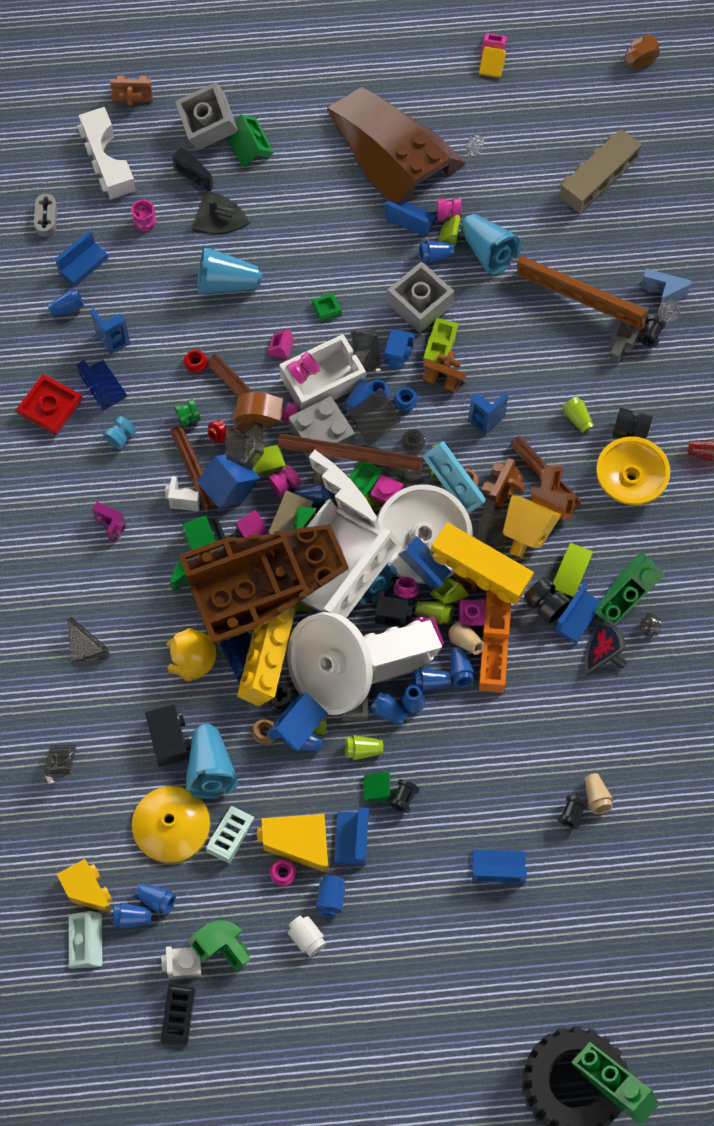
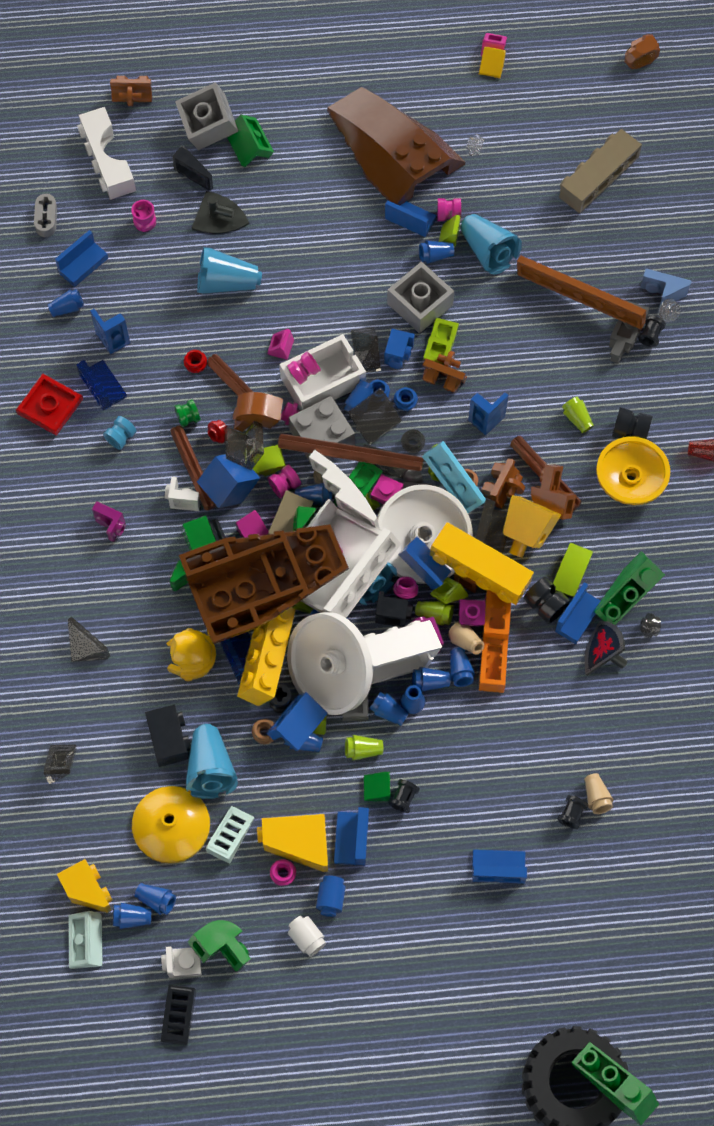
green tile [312,292,342,323] -> none

